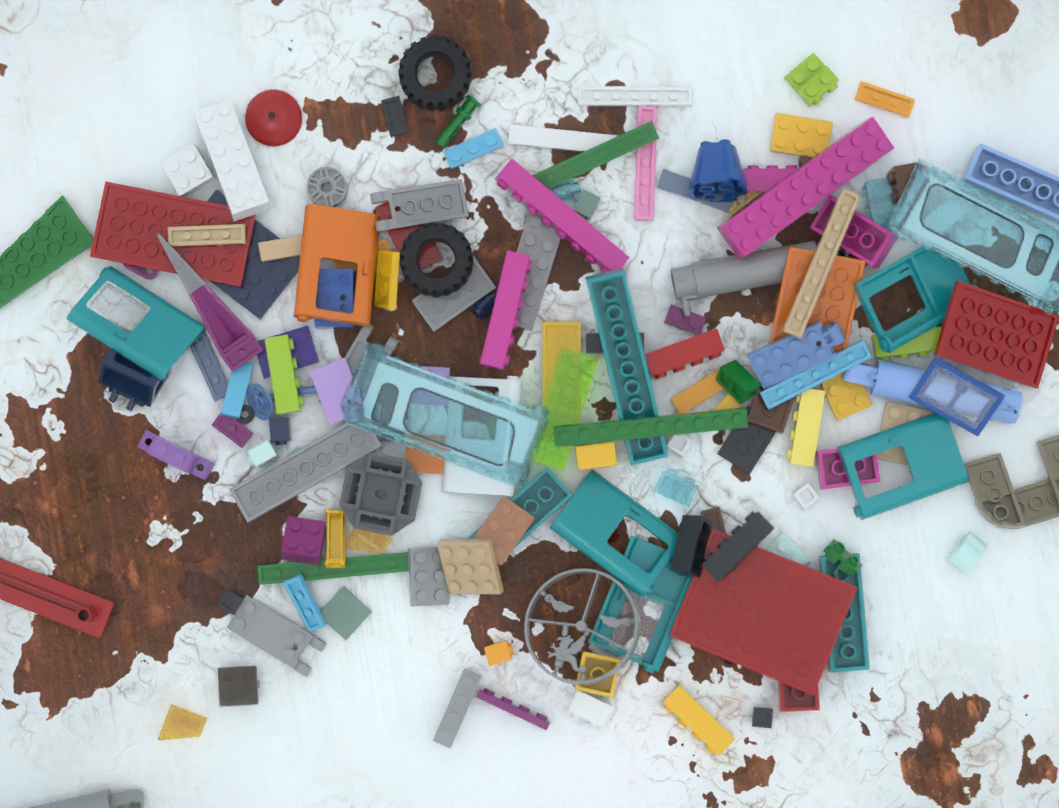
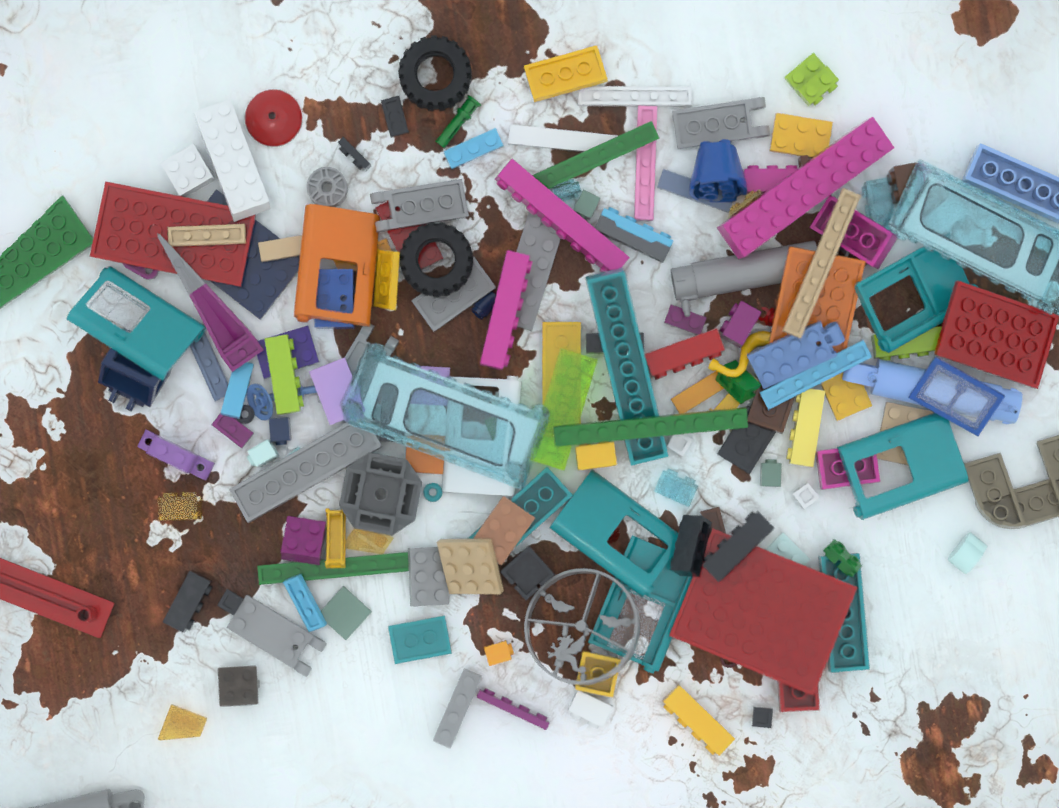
light orange tile [854,81,915,118] -> none
none -> clear yellow brick [158,492,202,520]
none -> black brick [163,570,213,633]
none -> black plate [338,137,371,171]
none -> teal plate [388,615,452,664]
none -> teal plate [423,483,442,502]
none -> black piece [500,546,555,600]
none -> yellow plate [524,45,608,102]
none -> piece [595,207,673,263]
none -> light grey hinge [672,97,770,149]
none -> yellow animal [708,331,771,377]
none -> magenta brick [719,301,761,348]
none -> red plate [758,307,775,327]
none -> sand green brick [760,459,782,487]

